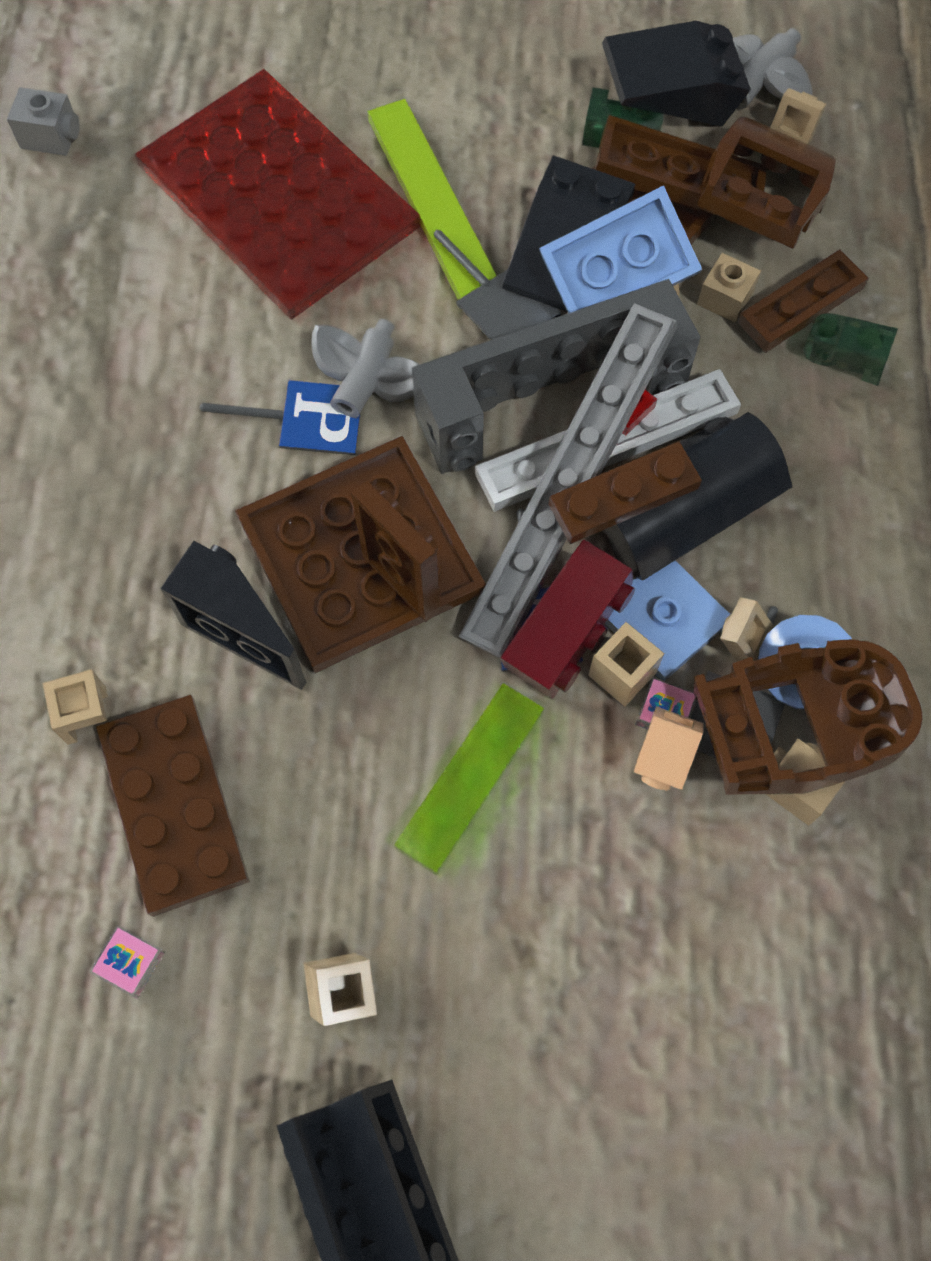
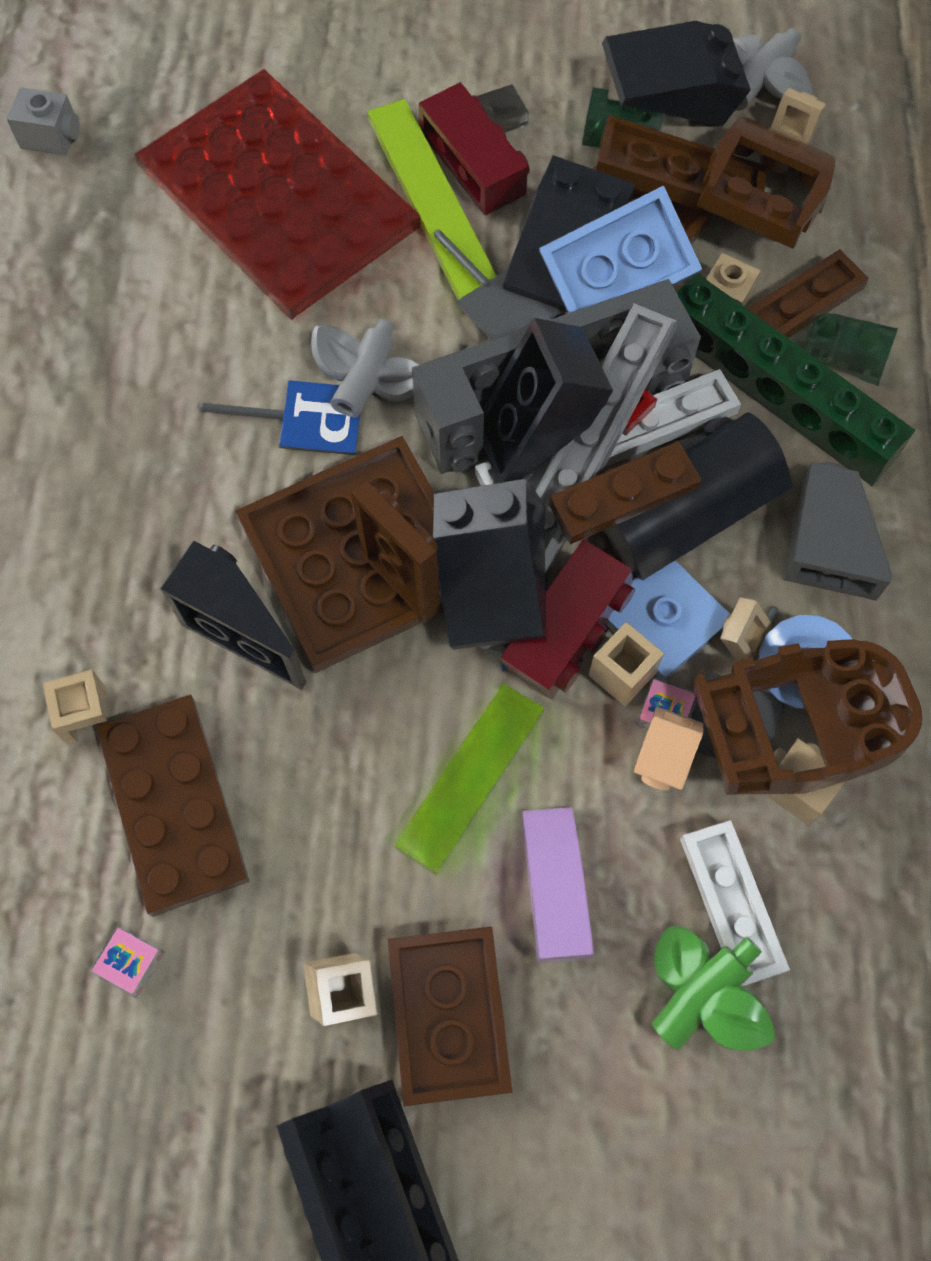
none -> reddish brown plate [387,926,513,1107]
none -> dark red brick [418,82,530,216]
none -> black slope [433,479,546,650]
none -> clear smoke plate [477,84,529,133]
none -> black slope [483,318,613,483]
none -> lavender slope [522,807,593,964]
none -> bright green plant [652,926,775,1051]
none -> dark green brick [677,274,916,486]
none -> white plate [680,820,790,987]
none -> dark grey slope [783,461,892,601]

